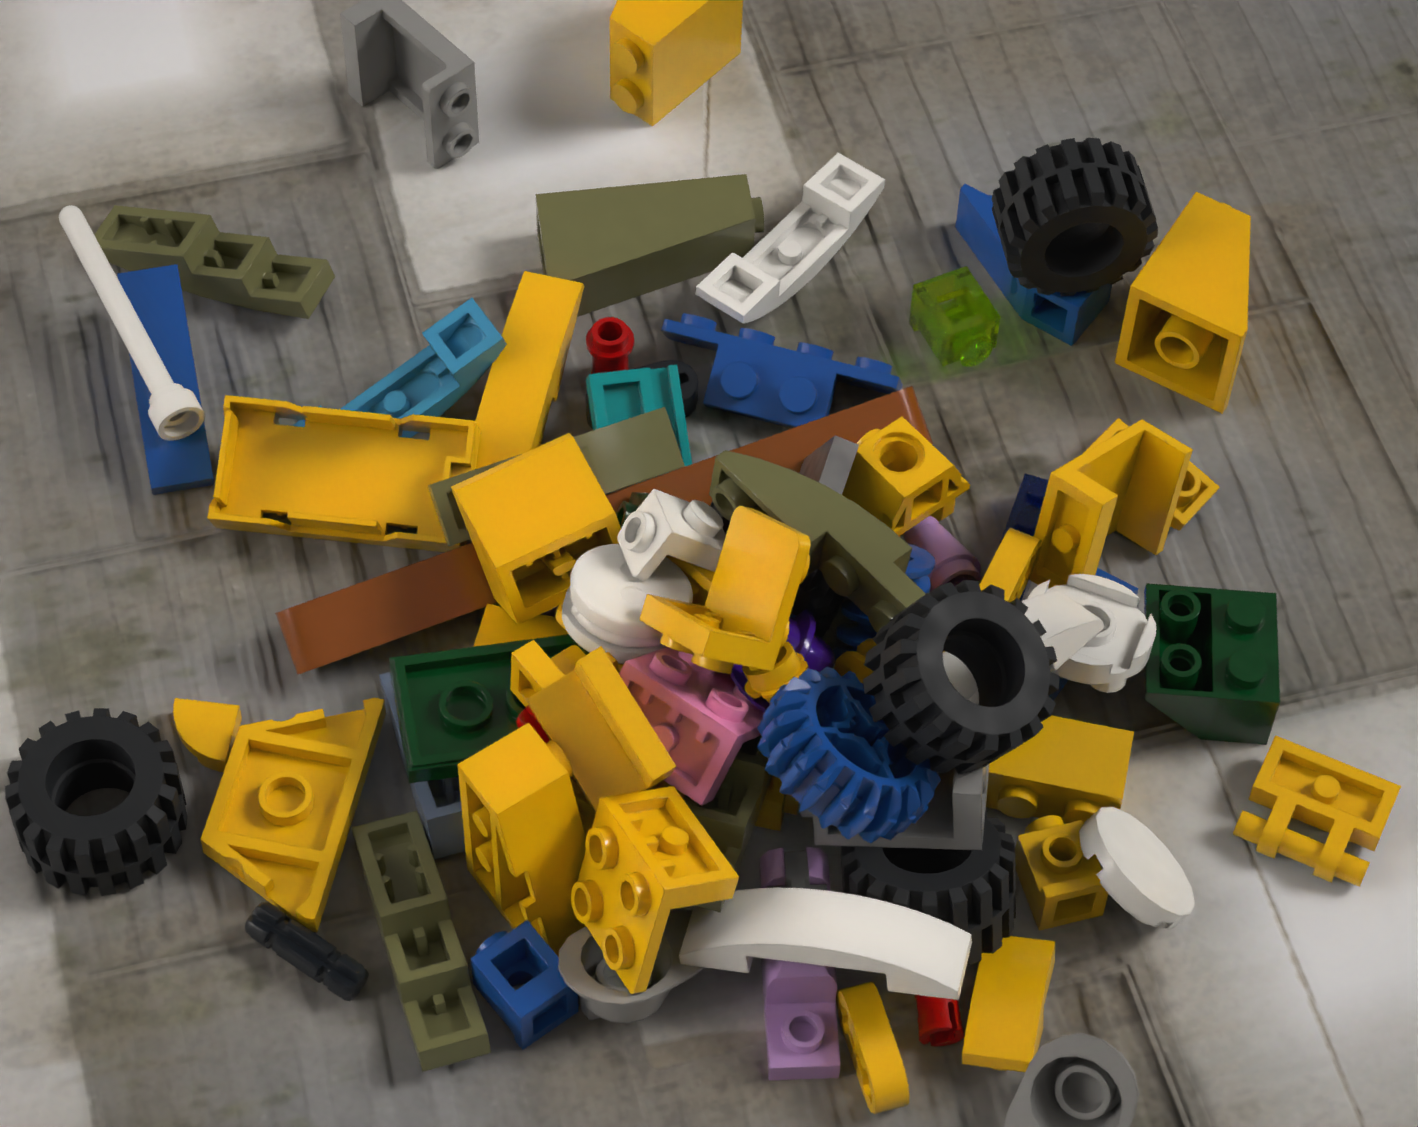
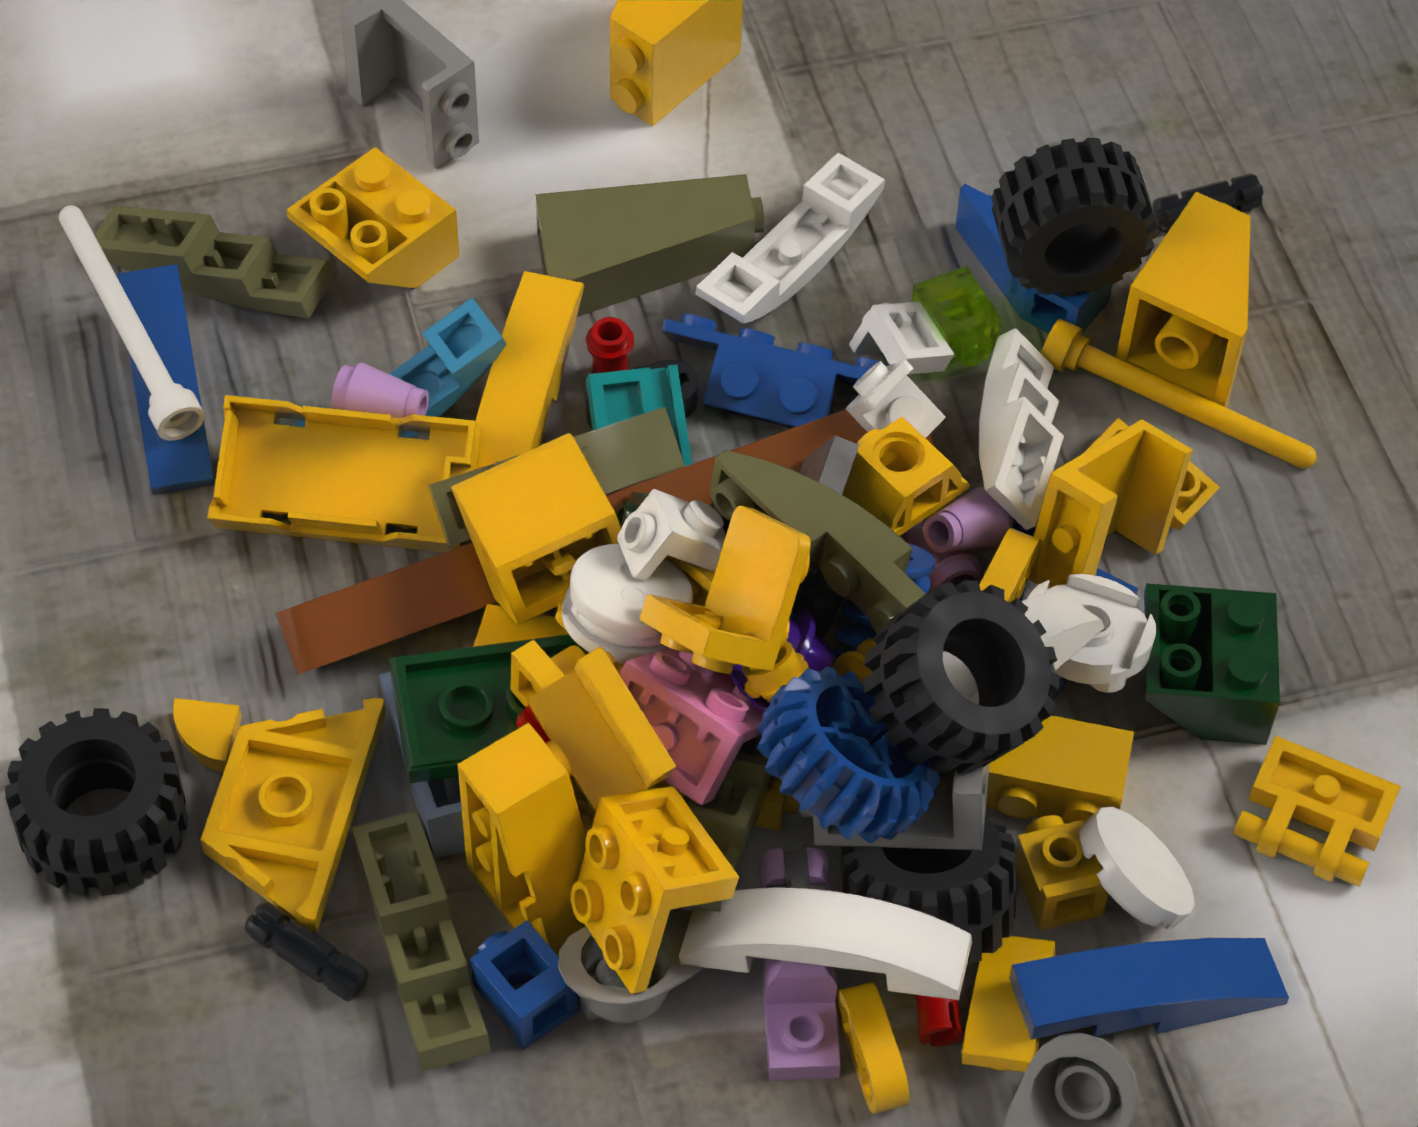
none -> yellow slope [286,147,460,289]
none -> lavender cone [331,362,429,418]
none -> white bracket [845,359,946,438]
none -> white bracket [849,302,955,375]
none -> lavender cone [923,487,1014,552]
none -> white slope [979,328,1064,530]
none -> blue slope [1009,938,1289,1040]
none -> yellow piece [1041,318,1317,469]
none -> black axle [1153,174,1264,232]

